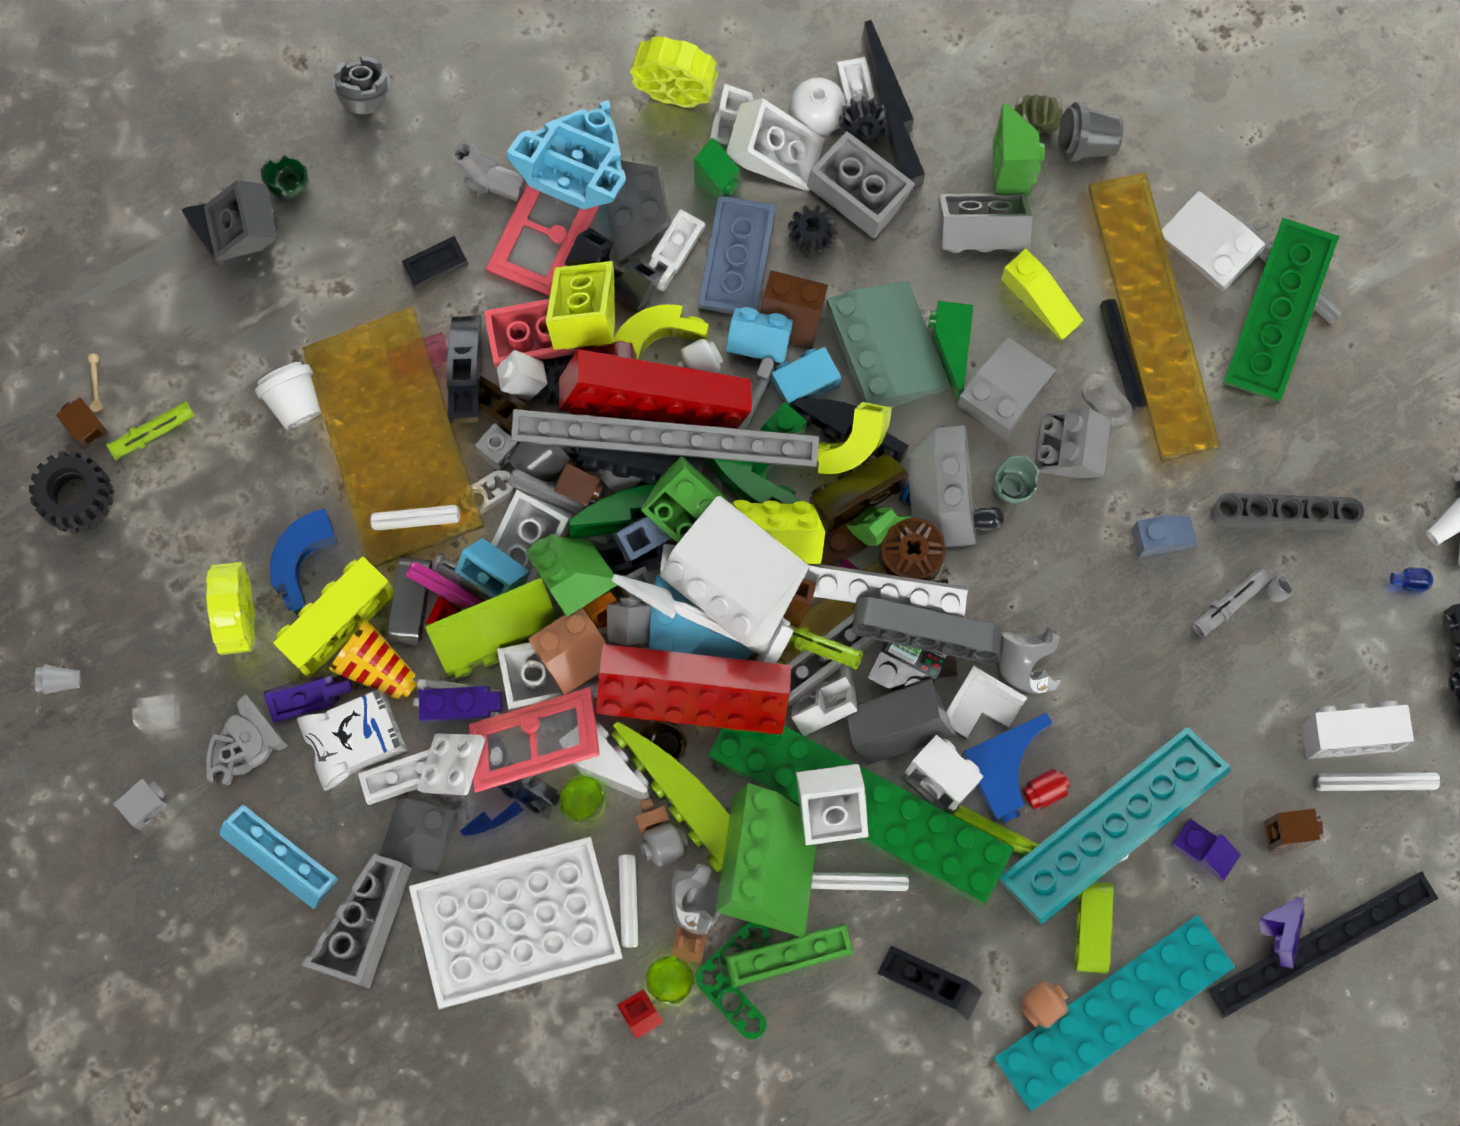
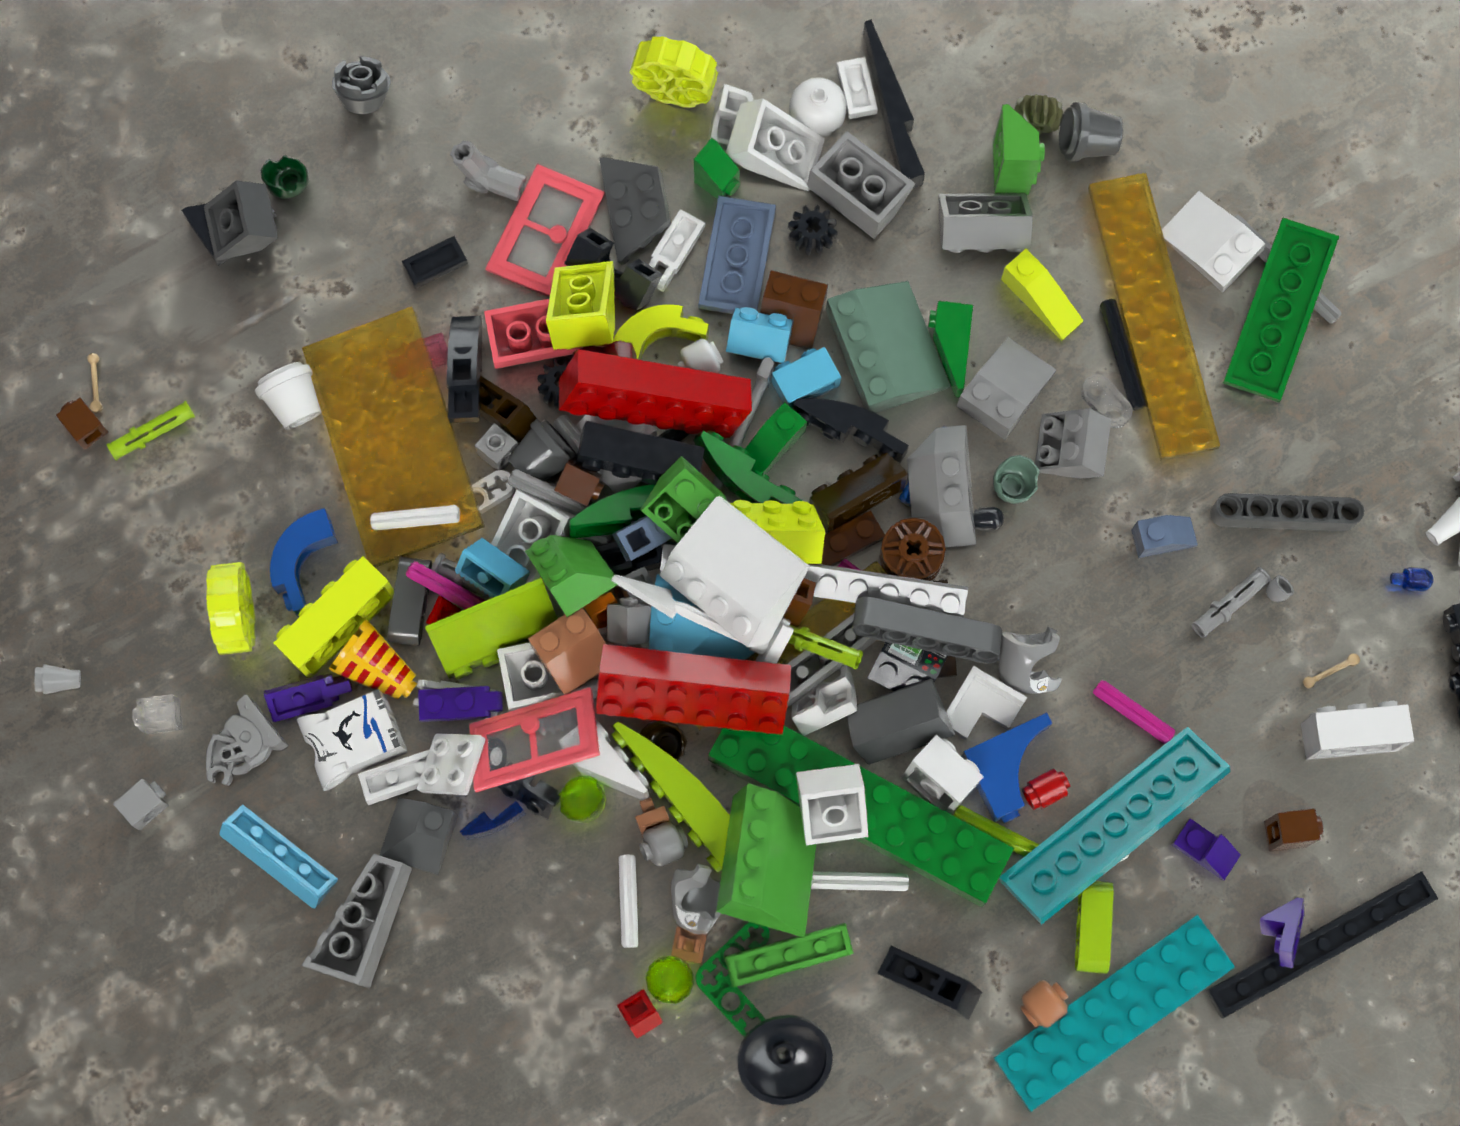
black tyre [29,451,114,533] -> none
white plate [409,837,623,1010] -> none
white brick [497,350,548,401] -> none
medium azure wedge [506,100,626,210] -> none
light grey plate [511,409,819,468] -> none
neon yellow arch [817,402,892,474] -> none
black gear [838,95,889,145] -> none
bright green slope [846,506,910,546] -> none
white axle [1316,772,1440,791] -> none
none -> black dish [737,1015,833,1105]
none -> dark pink axle [1093,680,1176,744]
none -> tan hinge [1303,653,1360,688]

